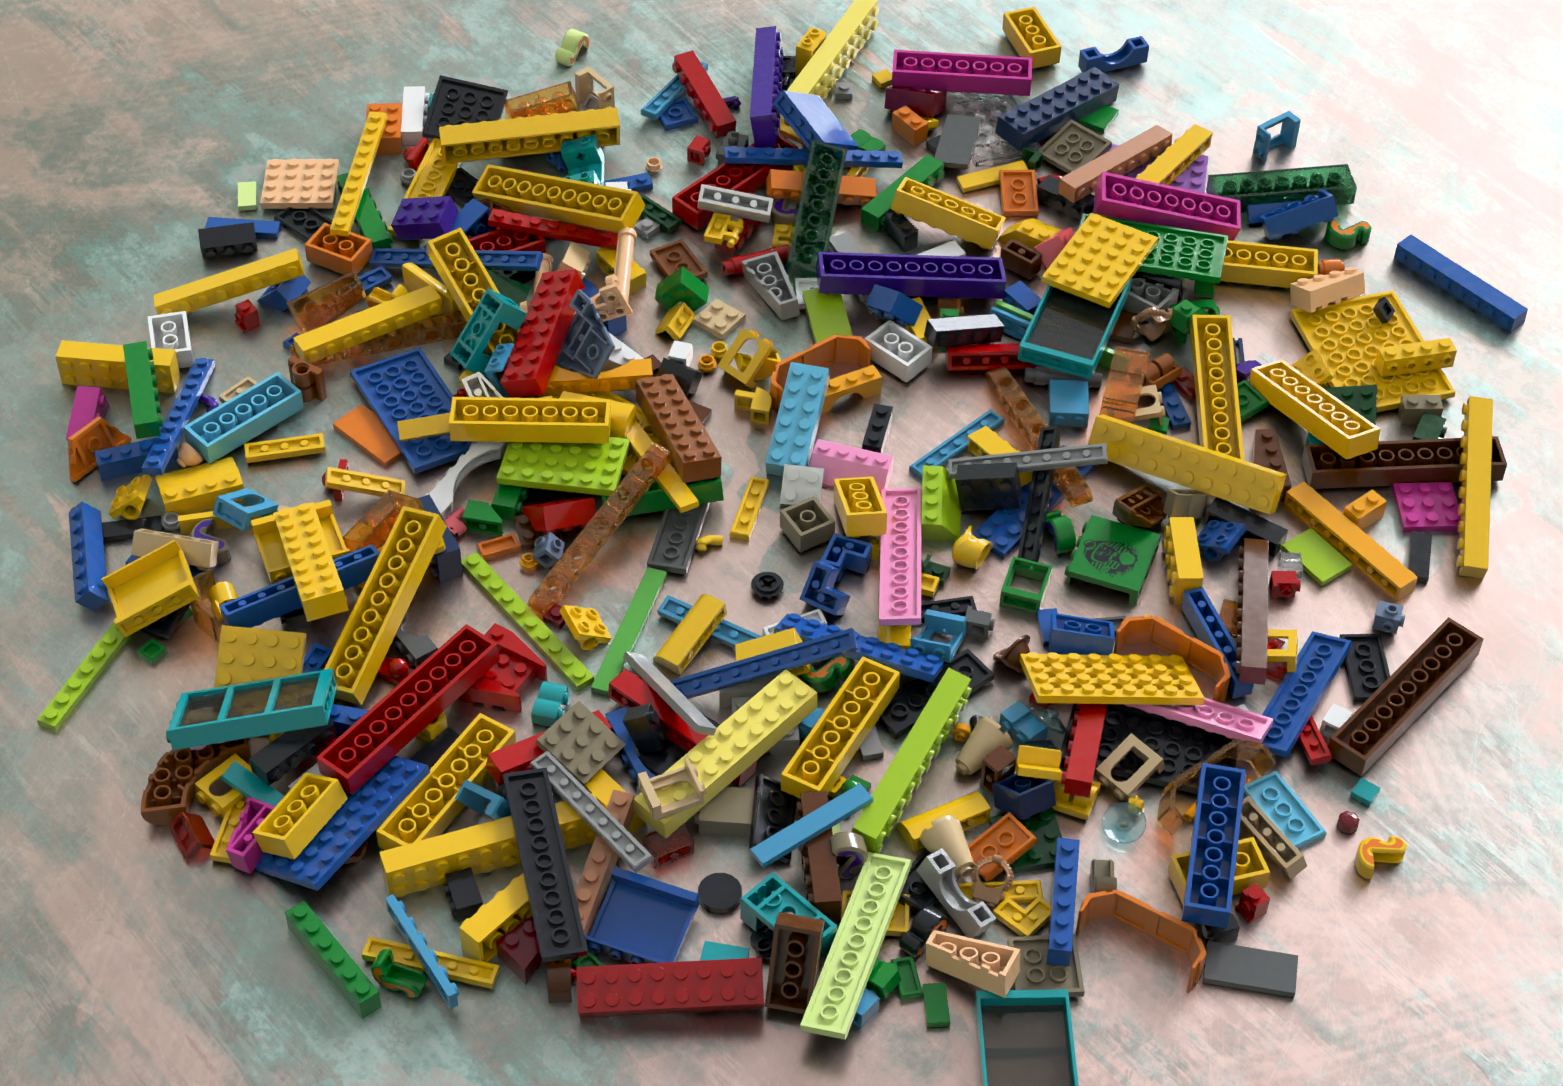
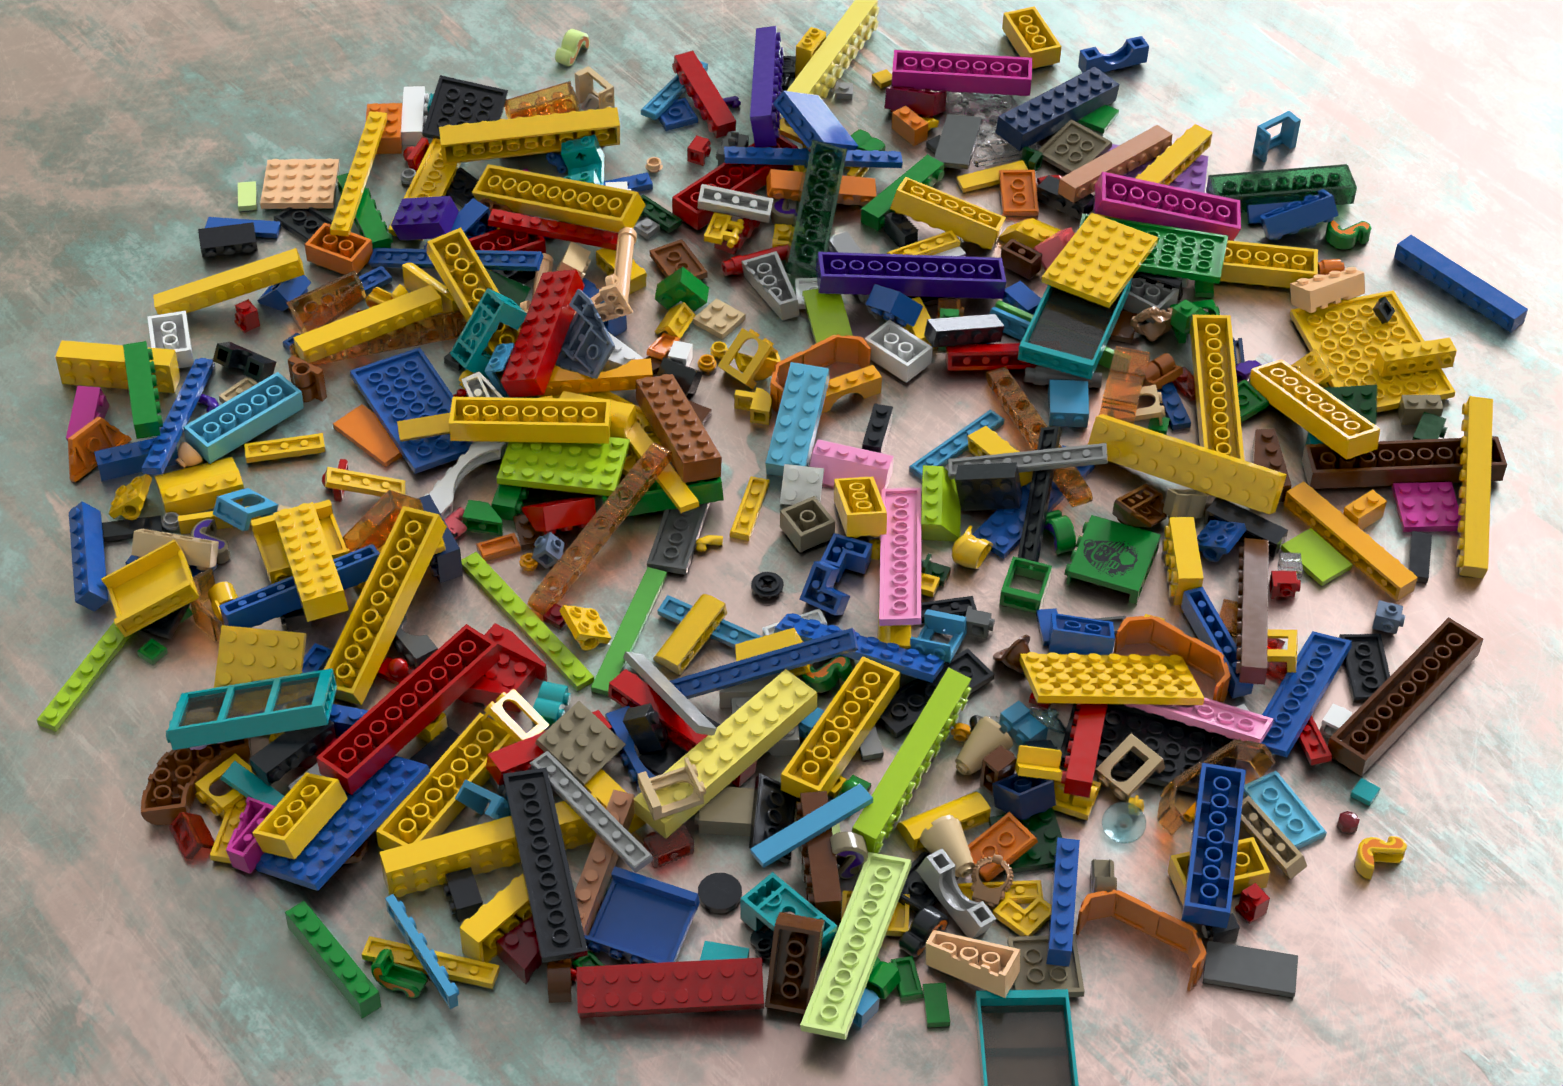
none -> black arch [213,342,276,381]
none -> panel [480,689,549,742]
none -> orange tile [646,333,680,360]
none -> yellow tile [887,230,960,255]

